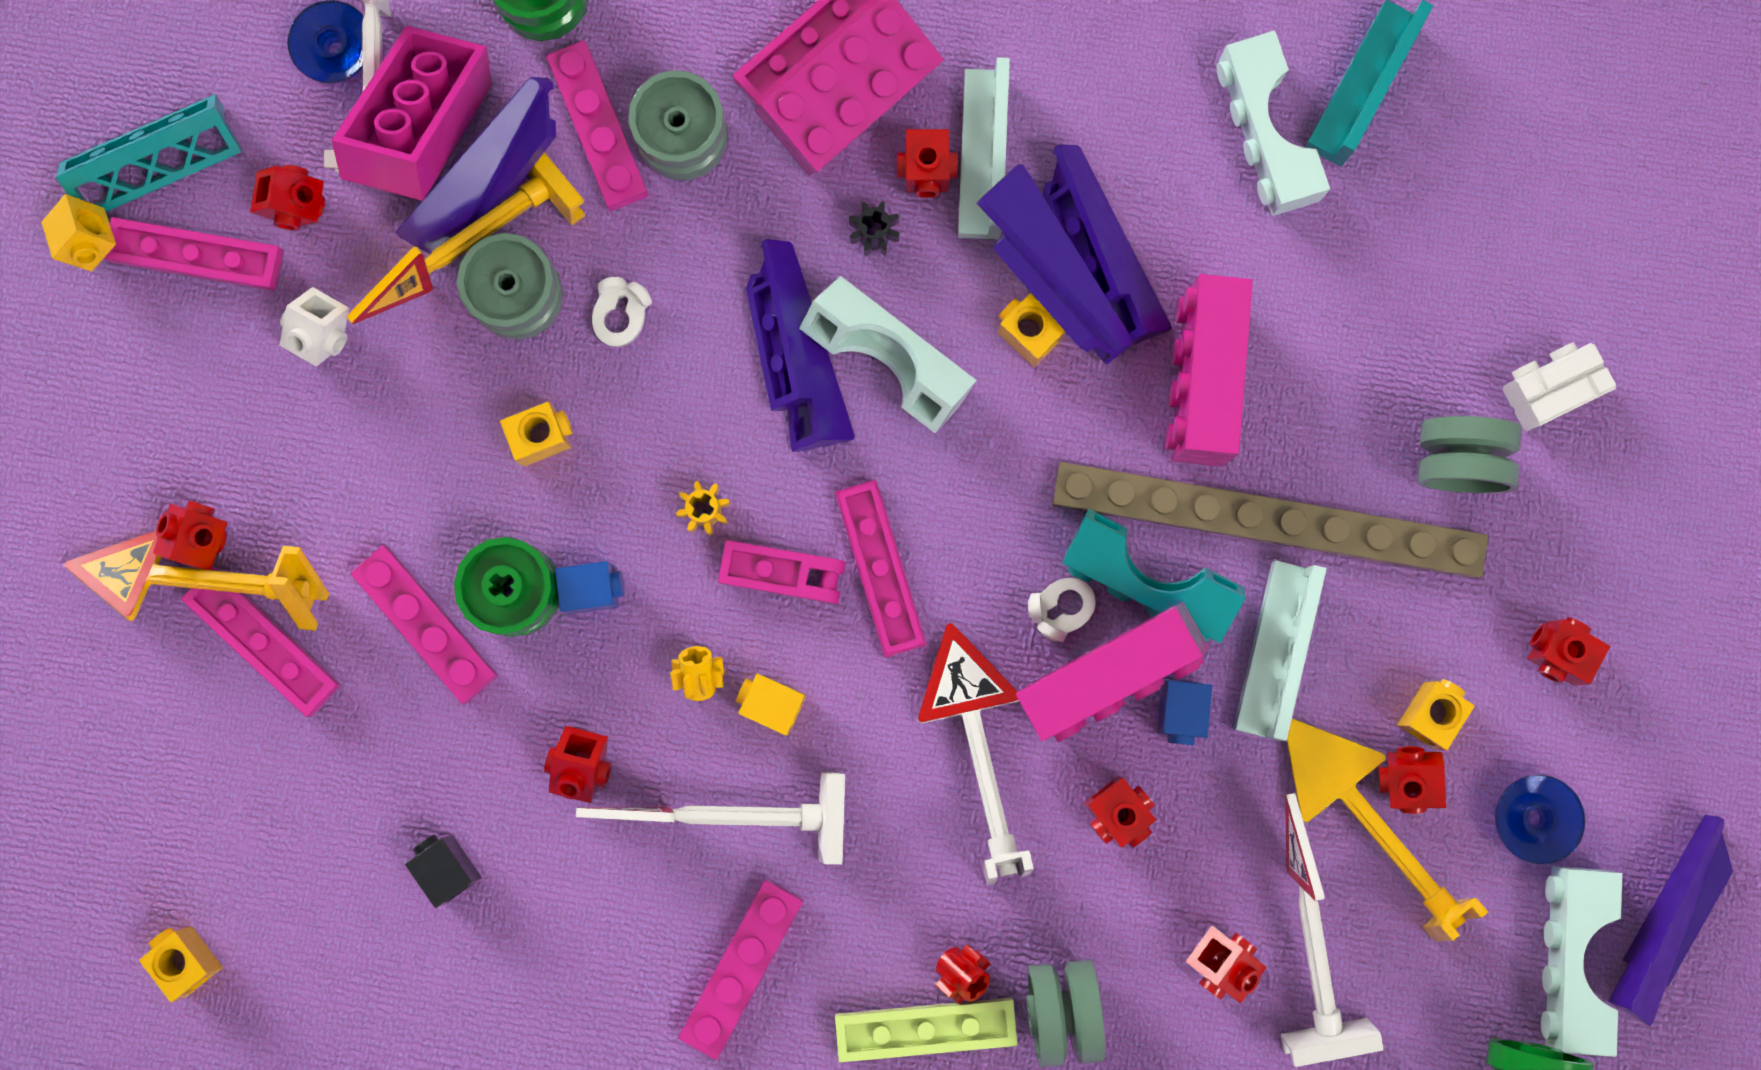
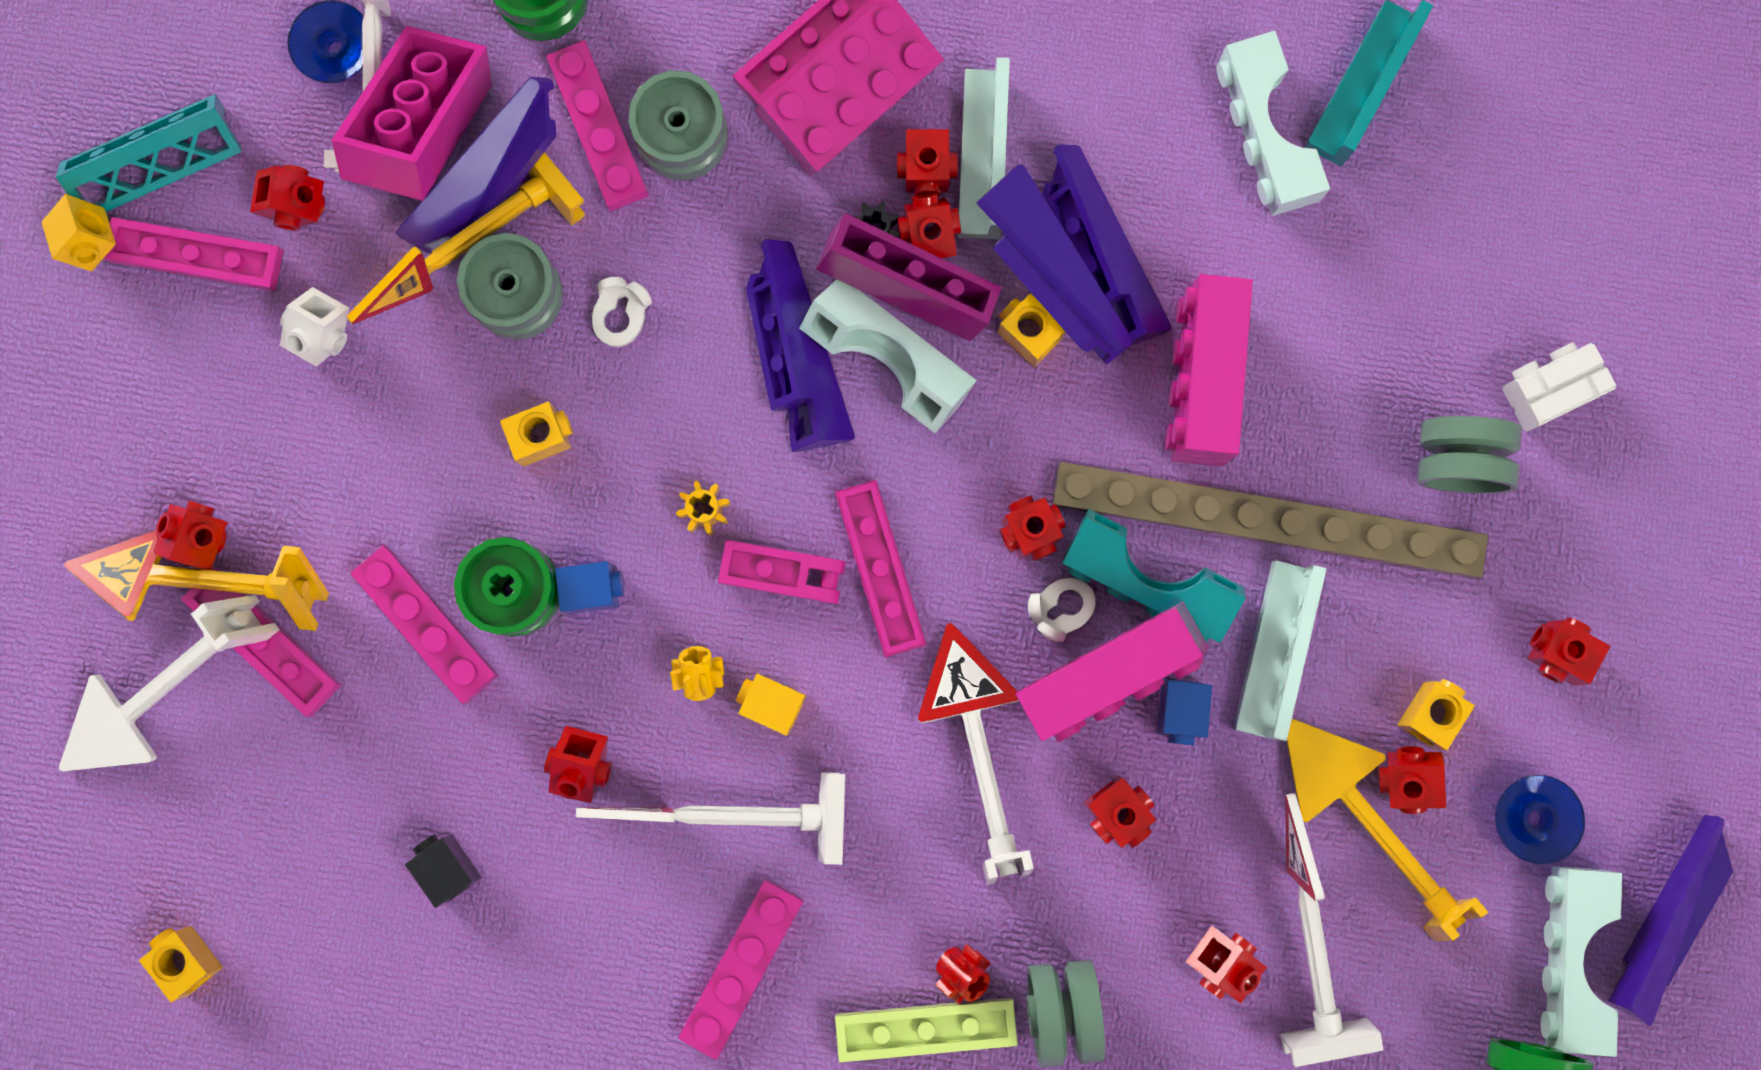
none -> white piece [59,595,280,771]
none -> magenta brick [816,213,1002,341]
none -> red brick [897,193,961,258]
none -> red brick [999,495,1066,561]

